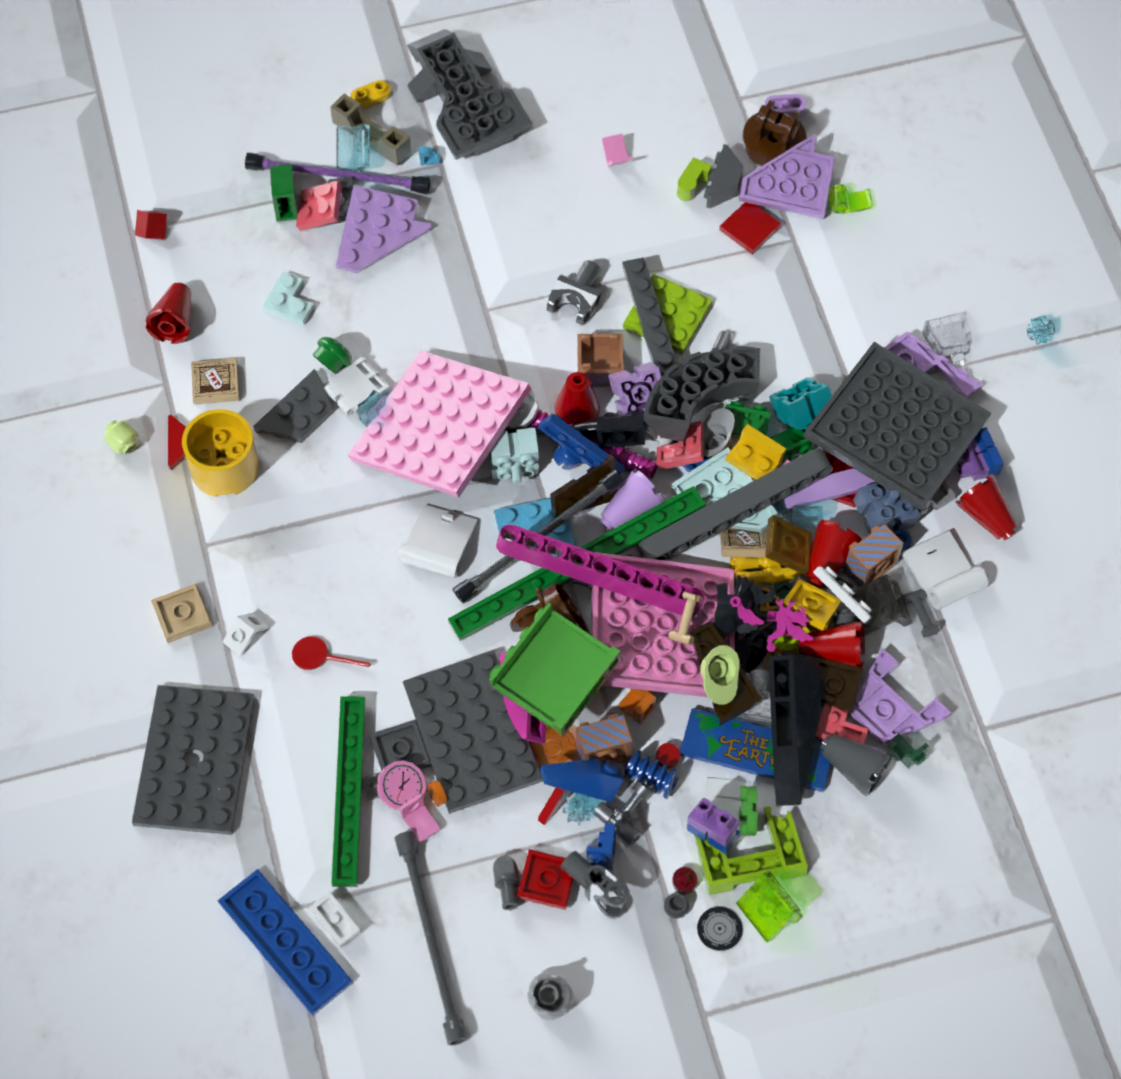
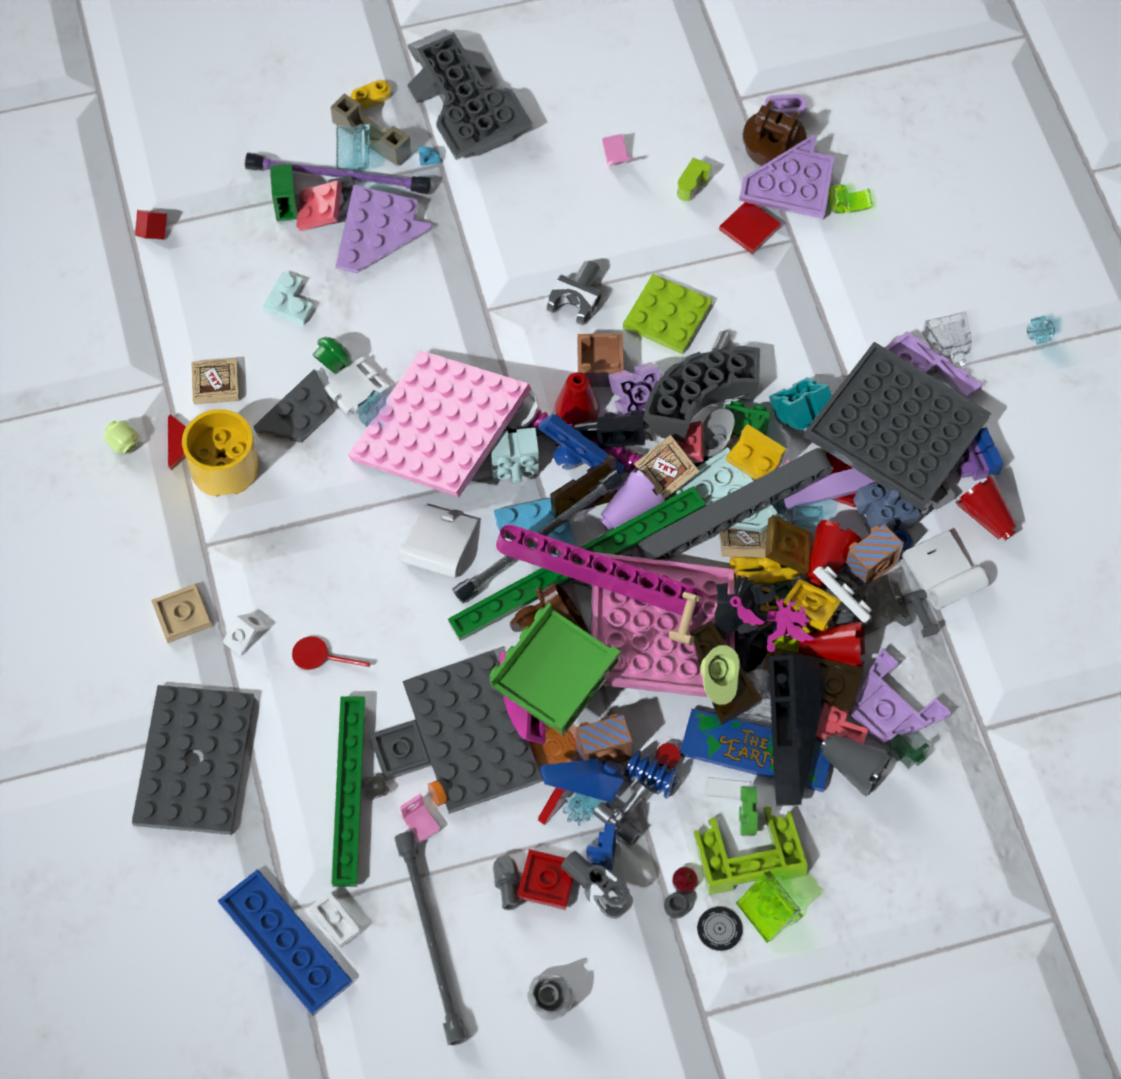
red cone [145,282,191,344] -> none
bright pink tile [377,760,426,810] -> none
orange panel [618,689,656,724] -> none
dark grey plate [622,257,677,376] -> none
medium lavender hips [687,798,740,854] -> none
dark grey slope [704,144,744,209] -> none
green bracket [770,427,815,465] -> none
none -> tile [634,435,700,500]

